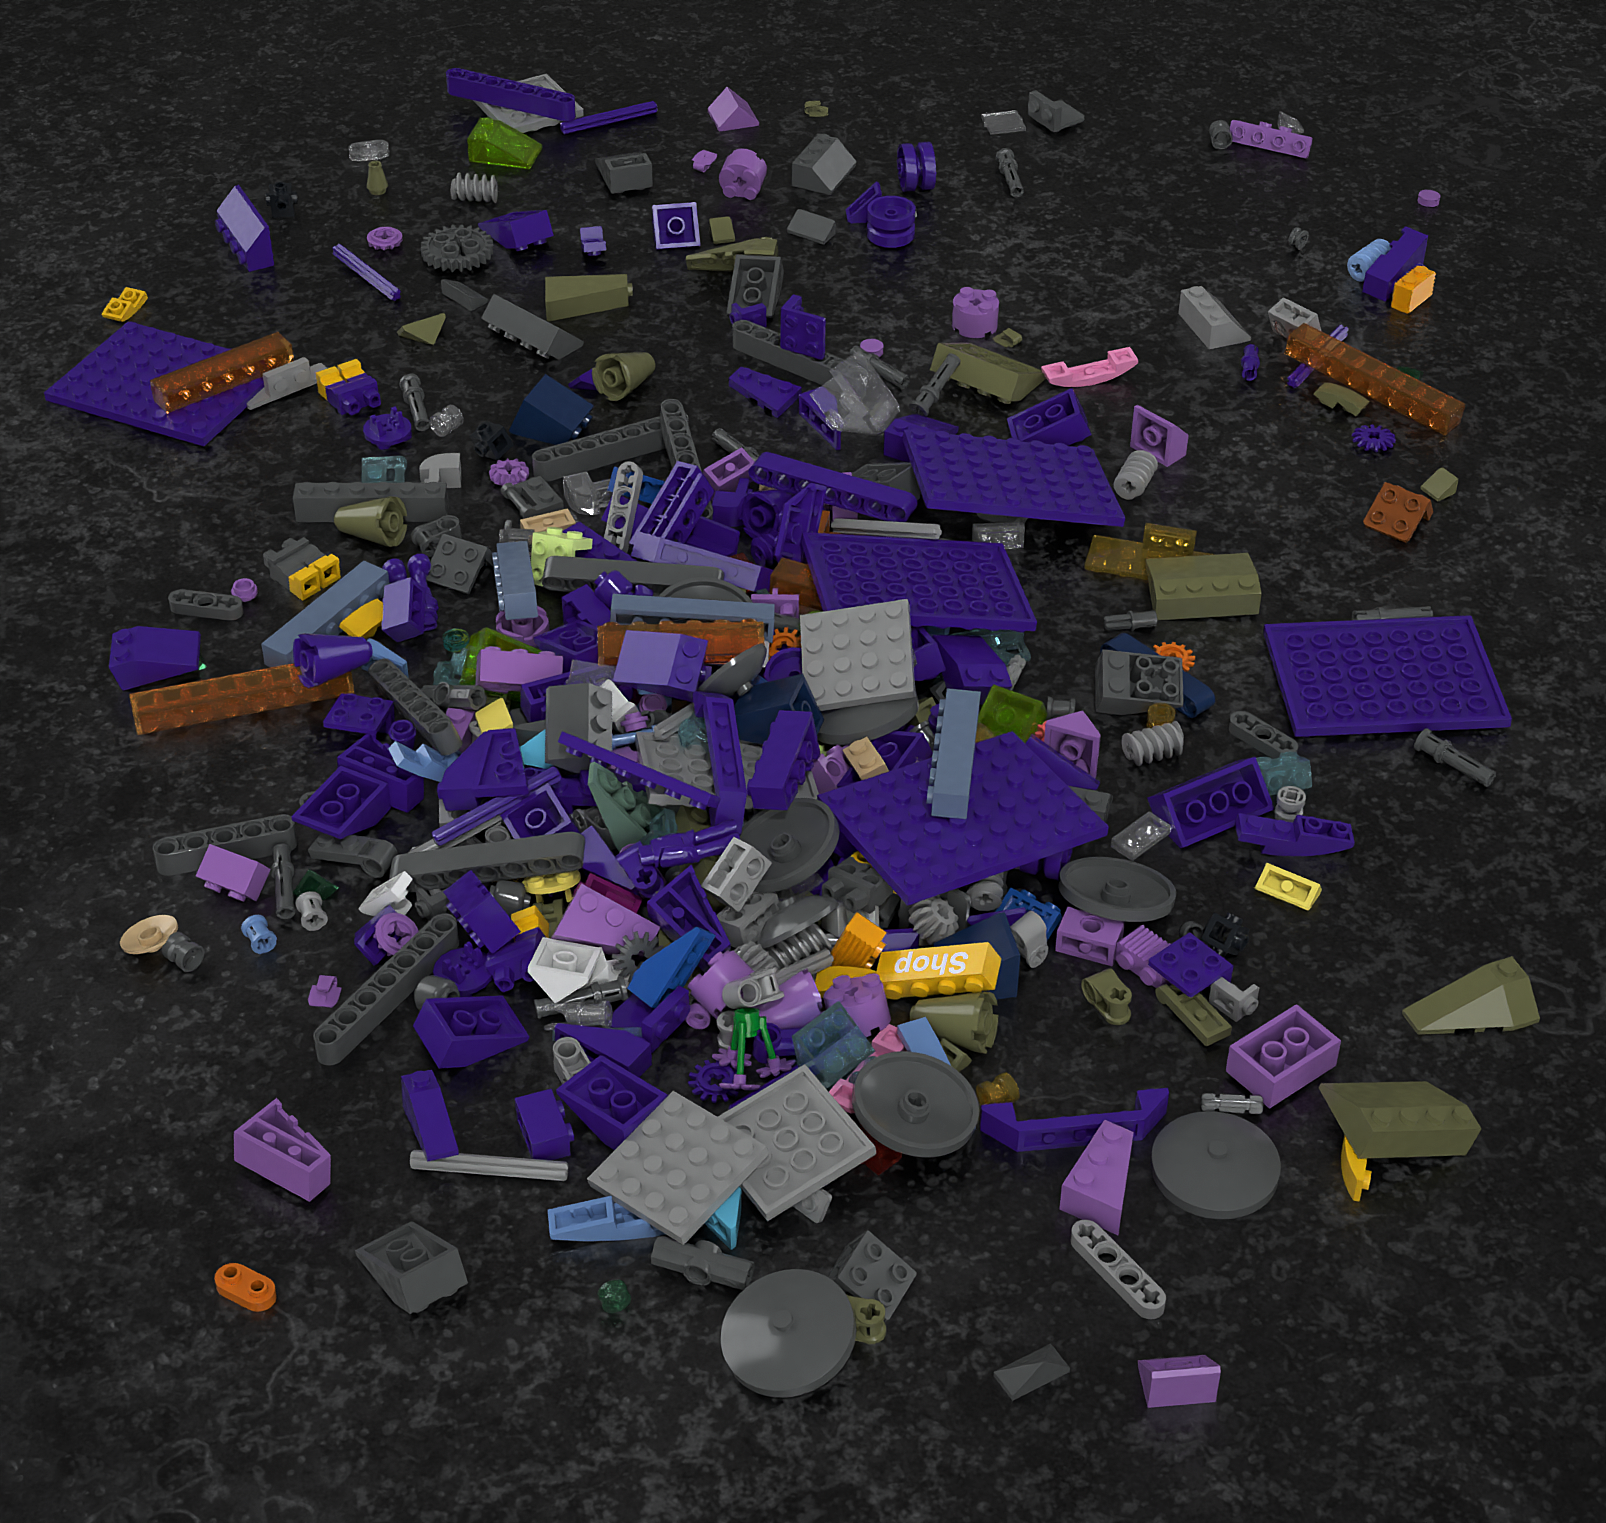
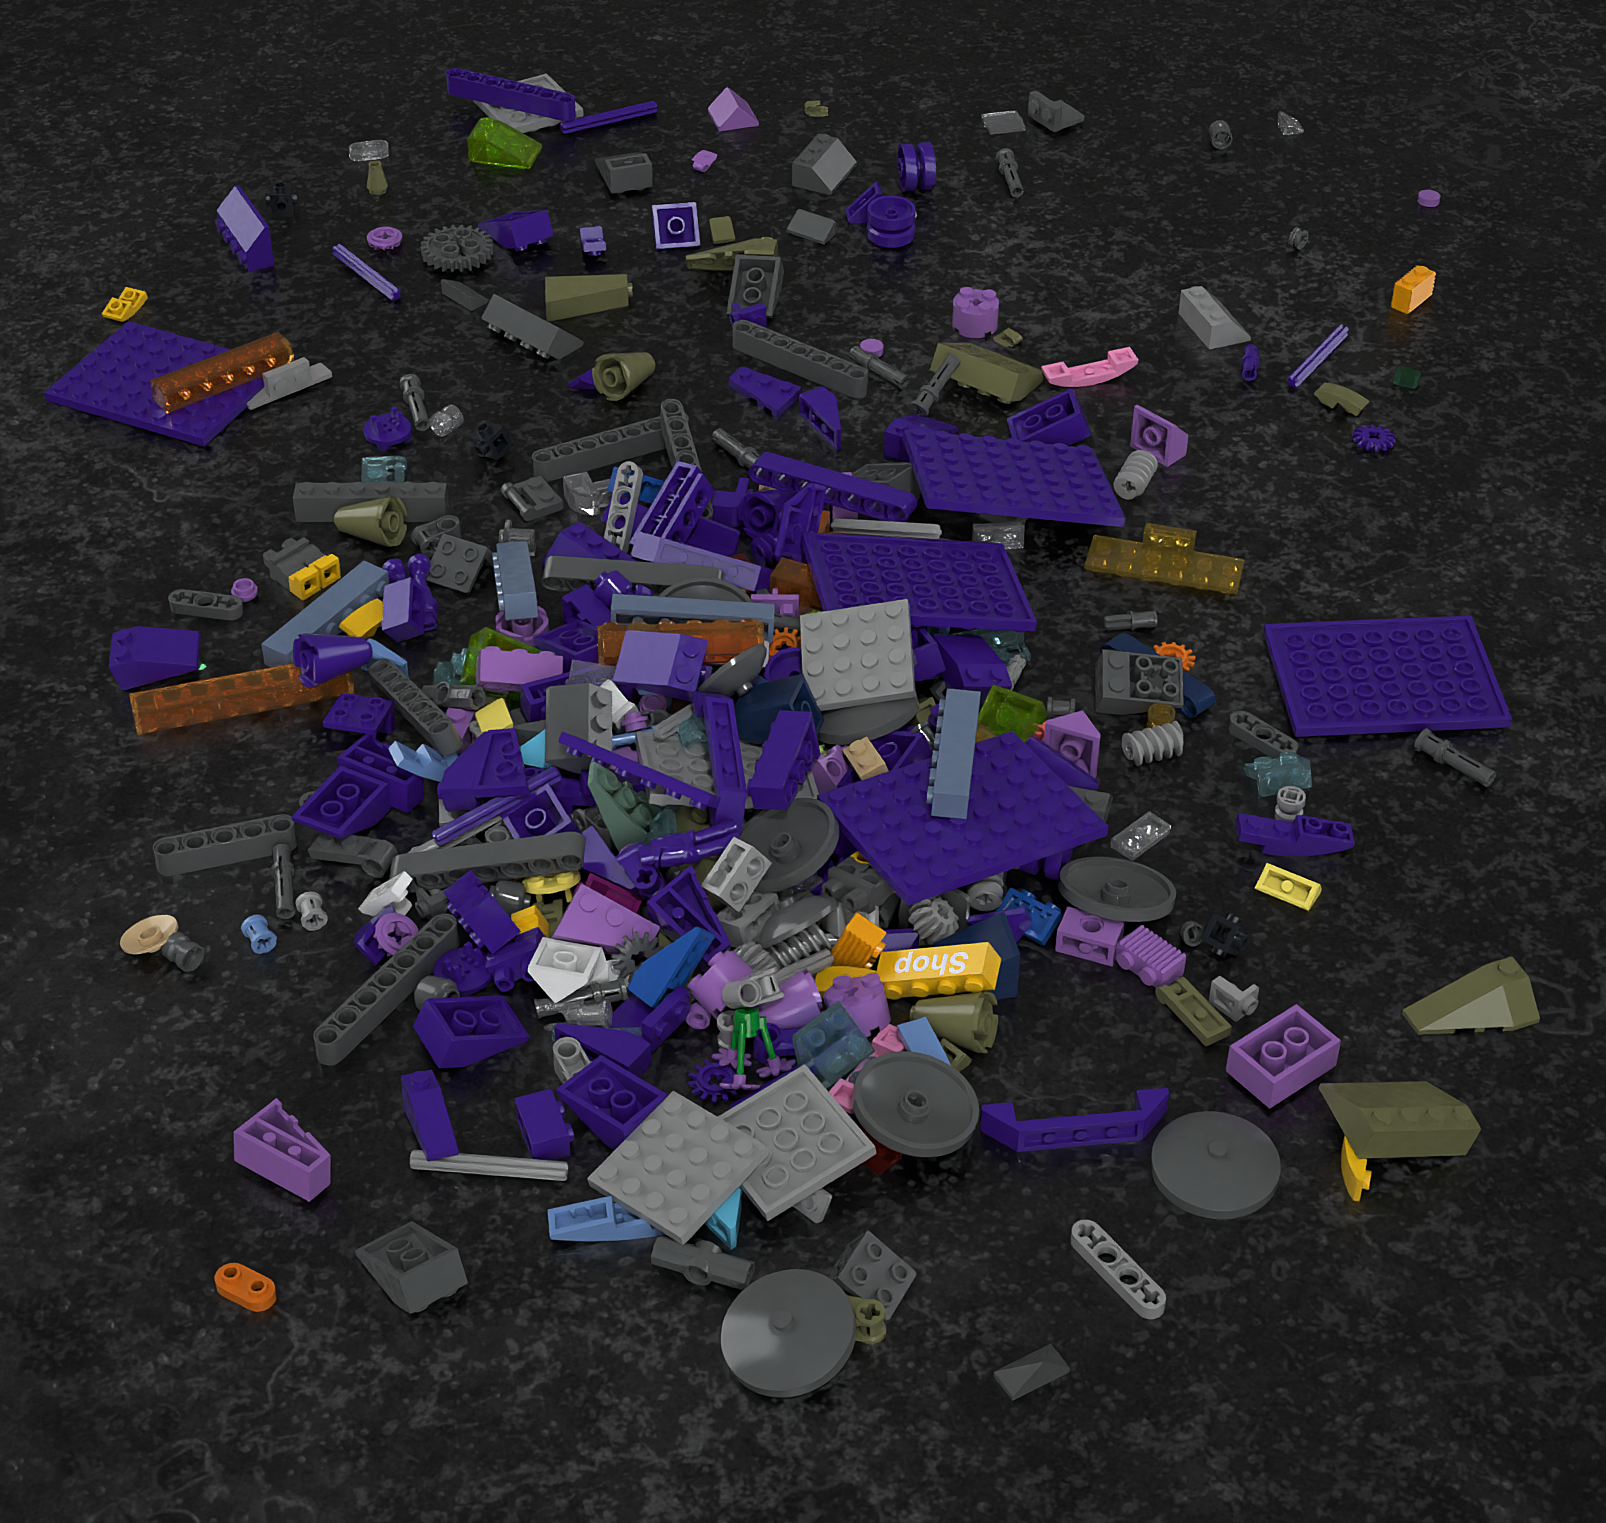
medium lavender brick [196,844,271,902] -> none
clear green slope [293,869,338,904] -> none
medium lavender piece [308,975,342,1008] -> none
dark purple hips [316,359,381,415] -> none
dark purple cone [389,720,416,750] -> none
olive slope [397,313,446,345] -> none
light grey brick [419,453,462,488] -> none
clear green tile [443,628,470,652] -> none
light grey piece [451,172,498,203] -> none
medium lavender gear [489,458,529,486] -> none
dark blue slope [509,374,594,445] -> none
tan plate [520,509,576,542] -> none
yellowish green bracket [531,527,593,586] -> none
clear green bush [597,1280,631,1313] -> none
medium lavender brick [703,447,755,501] -> none
medium lavender brick [719,149,767,200] -> none
dark purple bracket [780,294,826,360] -> none
clear windscreen [810,350,900,436] -> none
clear yellow wheel [976,1072,1020,1105] -> none
light grey piece [1010,911,1048,968] -> none
medium lavender wedge [1059,1120,1134,1235] -> none
olive piece [1081,968,1132,1025] -> none
medium lavender slope [1138,1355,1221,1408] -> none
olive slope [1145,553,1262,620] -> none
dark purple slope [1147,757,1275,848] -> none
dark purple bracket [1148,932,1233,997] -> none
dark grey axle [1201,1093,1263,1114] -> none
medium lavender bracket [1230,120,1313,158] -> none
light grey brick [1268,297,1322,348] -> none
clear orange brick [1285,323,1465,436] -> none
light blue piece [1347,239,1391,282] -> none
dark grey pin [1352,606,1433,620] -> none
dark purple wedge [1362,226,1428,302] -> none
dark orange bracket [1363,482,1433,542] -> none
olive slope [1421,468,1458,501] -> none

